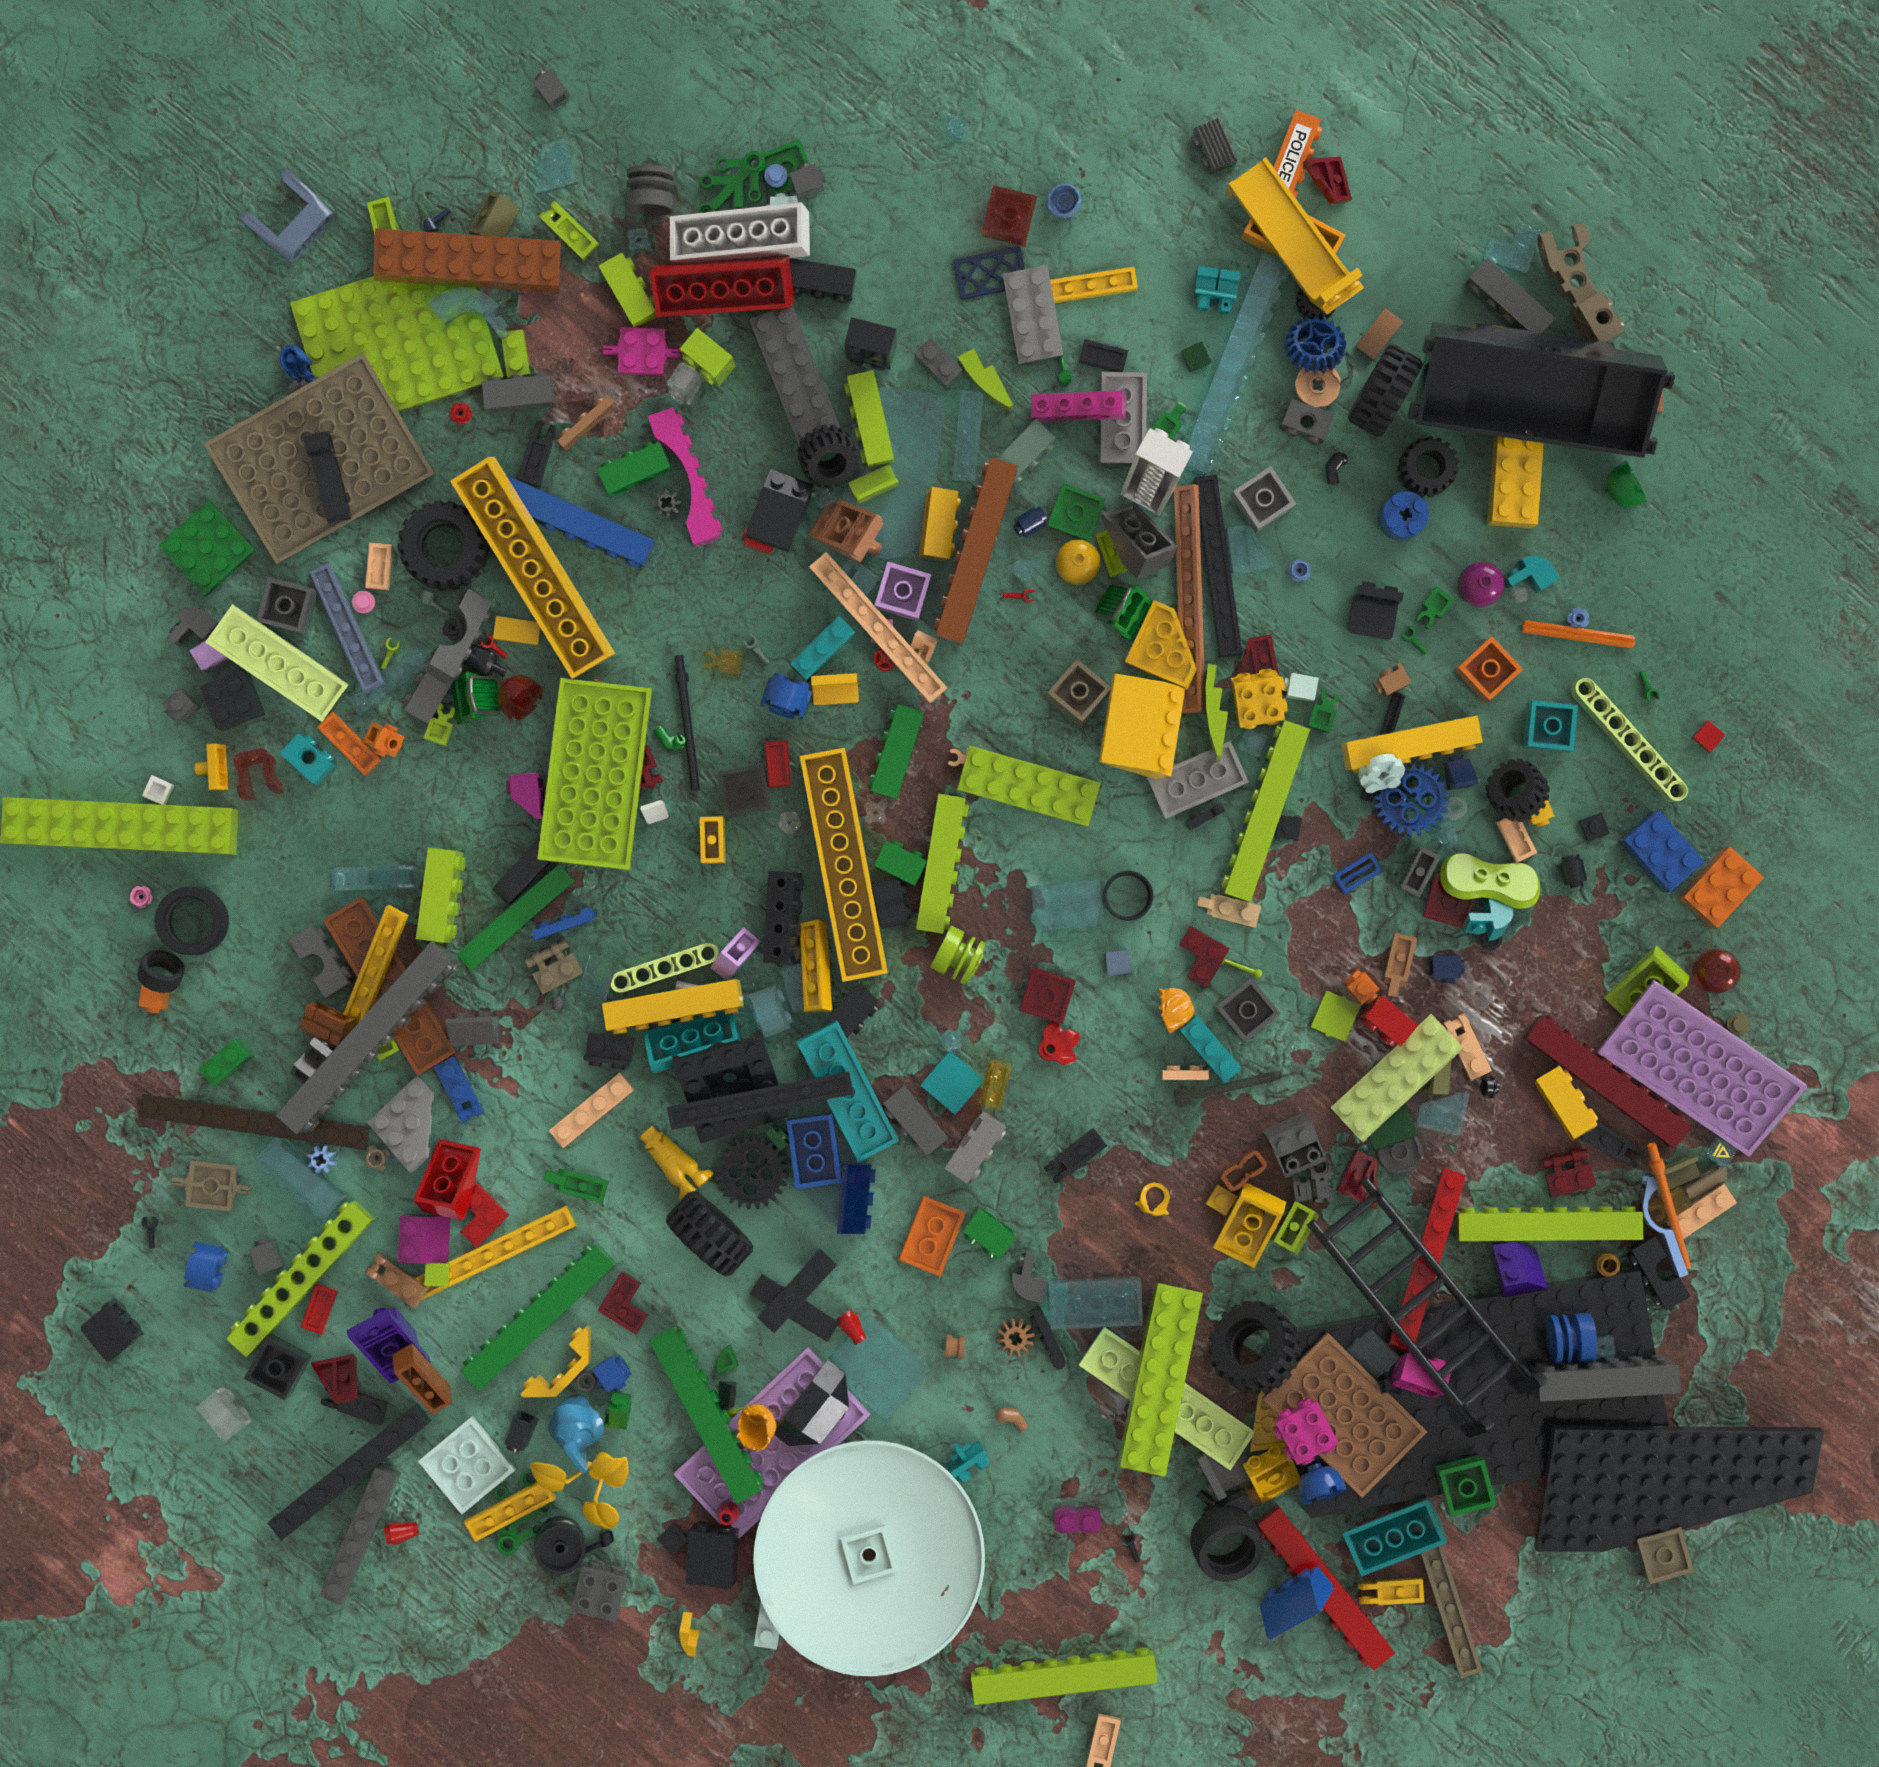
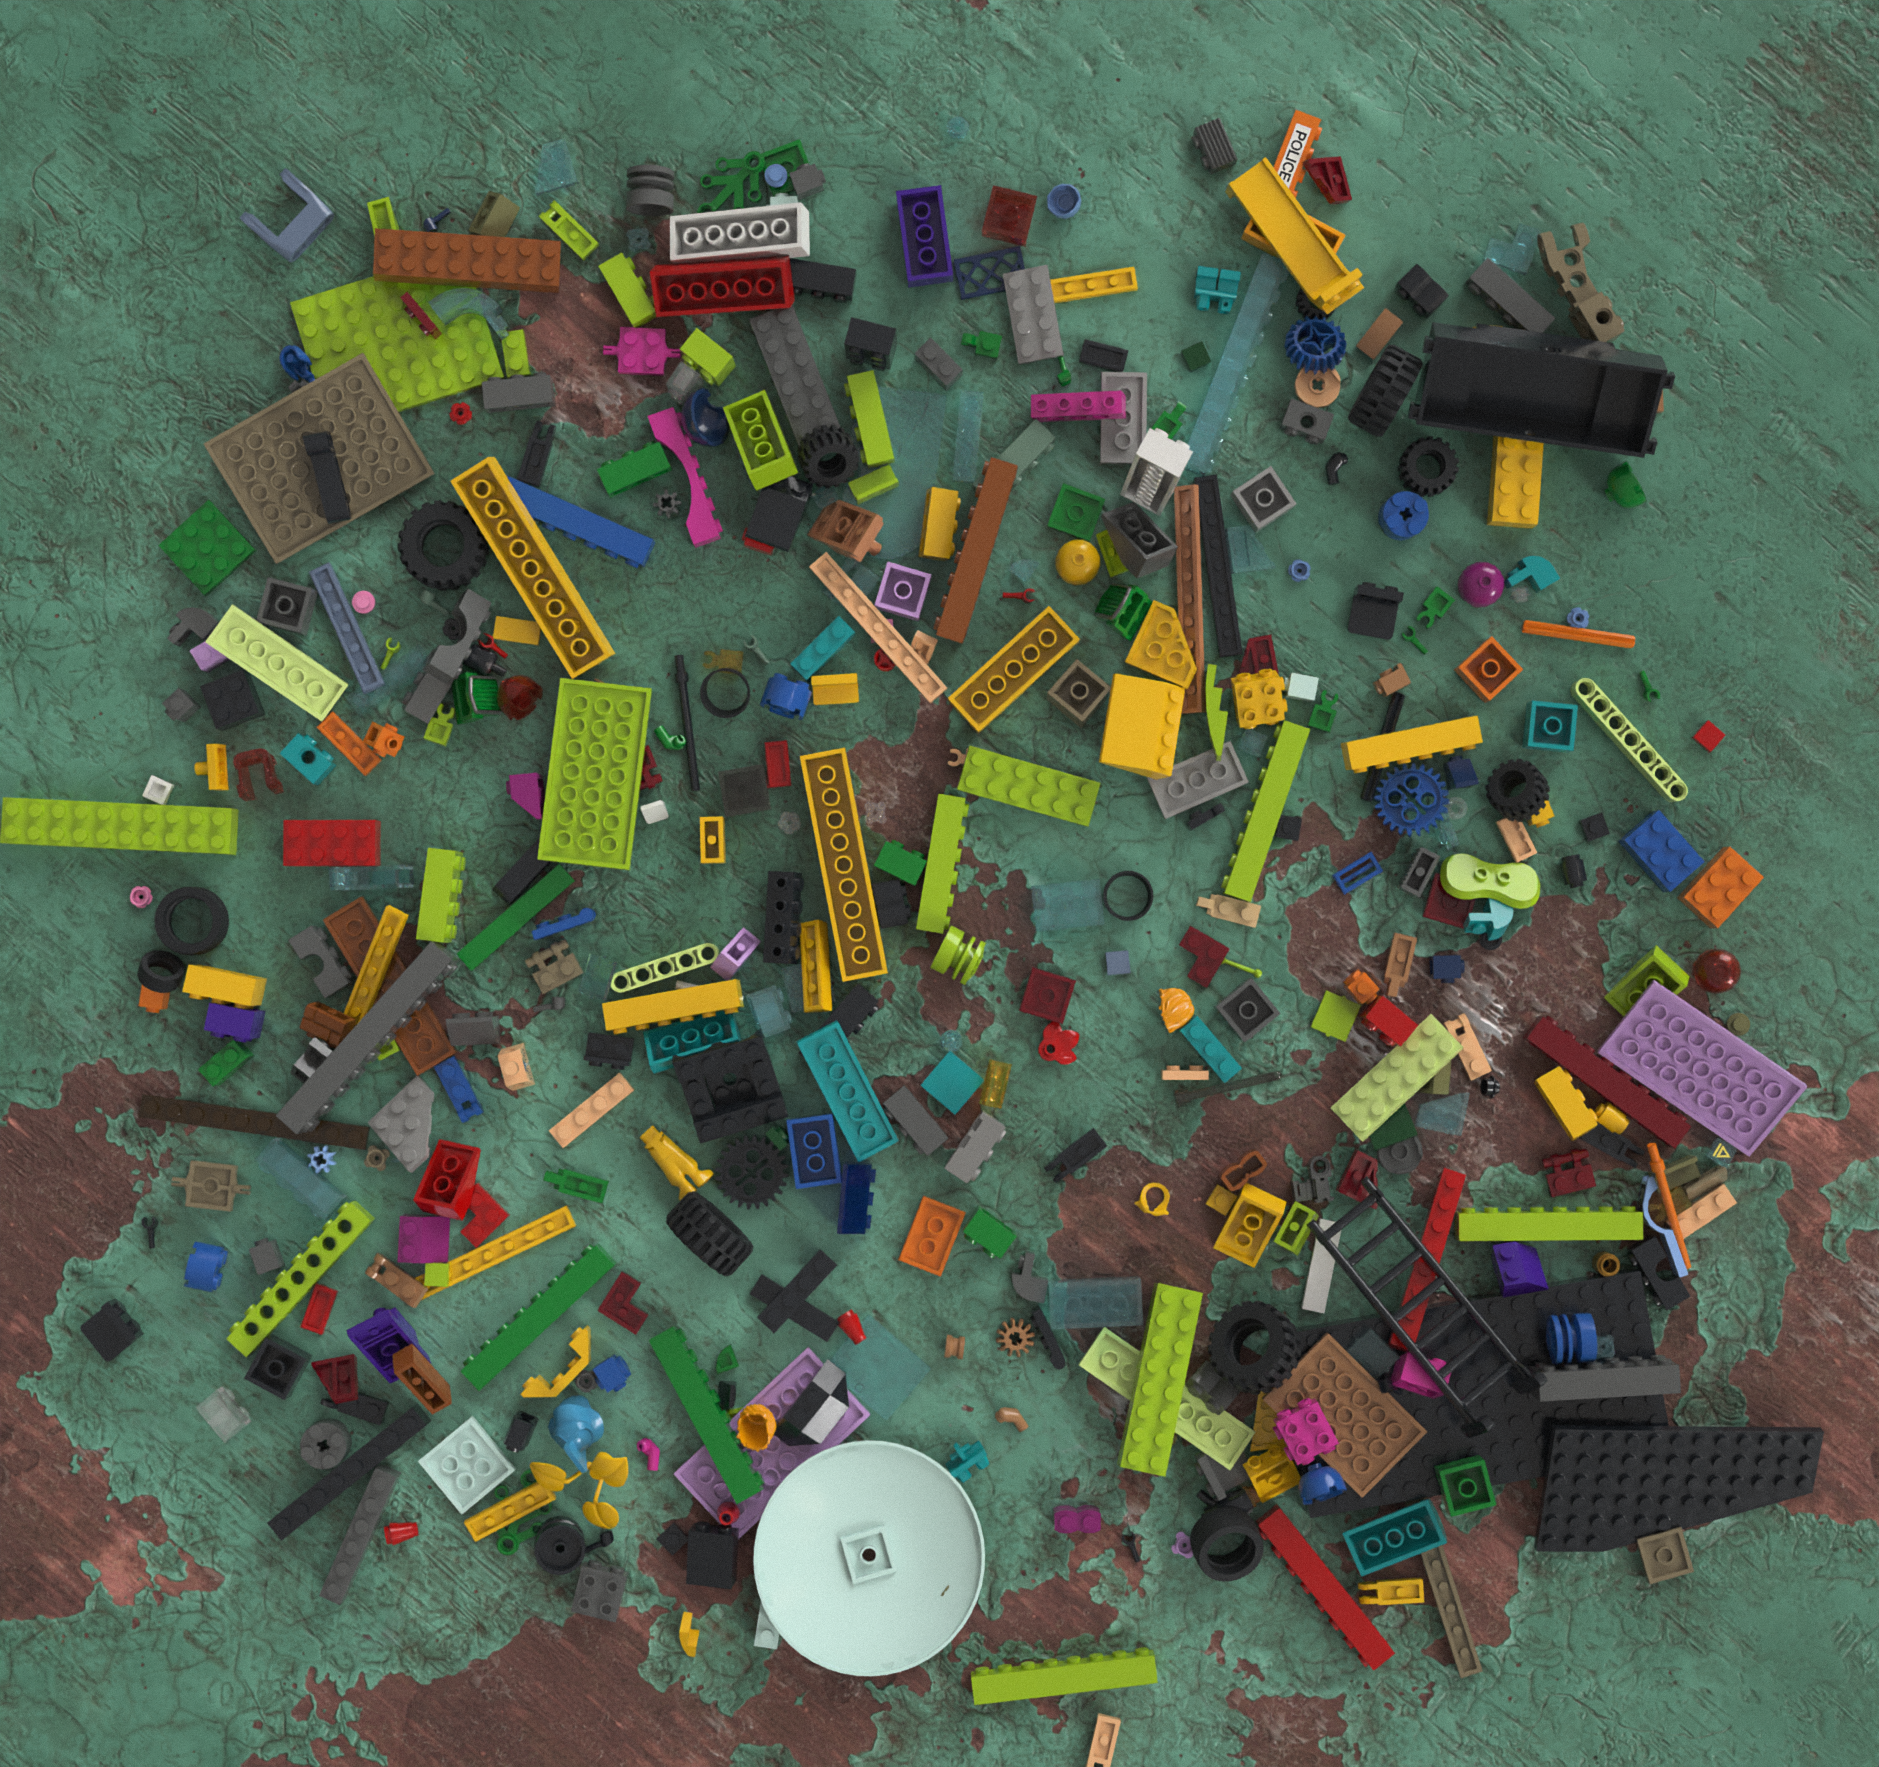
light nougat plate [365,543,393,591] -> none
dark grey brick [533,68,570,110] -> none
medium nougat plate [557,396,617,451] -> none
green brick [604,1392,631,1430] -> none
black plate [667,1071,854,1130] -> none
green brick [868,704,924,800] -> none
lime slope [958,349,1013,411] -> none
dark blue brick [1013,507,1048,538] -> none
blue slope [1260,1566,1335,1640] -> none
dark grey slope [1262,1112,1327,1179] -> none
light aqua plate [1358,754,1405,793] -> none
none -> yellow brick [182,964,267,1009]
none -> dark purple brick [204,1003,266,1042]
none -> red brick [283,820,381,867]
none -> dark grey brick [300,1418,352,1469]
none -> dark red plate [400,292,442,340]
none -> light nougat torso [498,1043,535,1091]
none -> dark pink arm [637,1438,660,1471]
none -> dark blue cylinder [681,388,730,447]
none -> black tyre [700,668,750,718]
none -> lime brick [723,390,798,491]
none -> dark purple brick [896,185,953,288]
none -> yellow brick [948,606,1080,734]
none -> green plate [961,331,1002,360]
none -> lavender plate [1171,1532,1193,1558]
none -> dark grey brick [1185,1360,1240,1415]
none -> white tile [1301,1218,1341,1313]
none -> black brick [1395,264,1449,318]
none -> yellow brick [1594,1102,1629,1135]

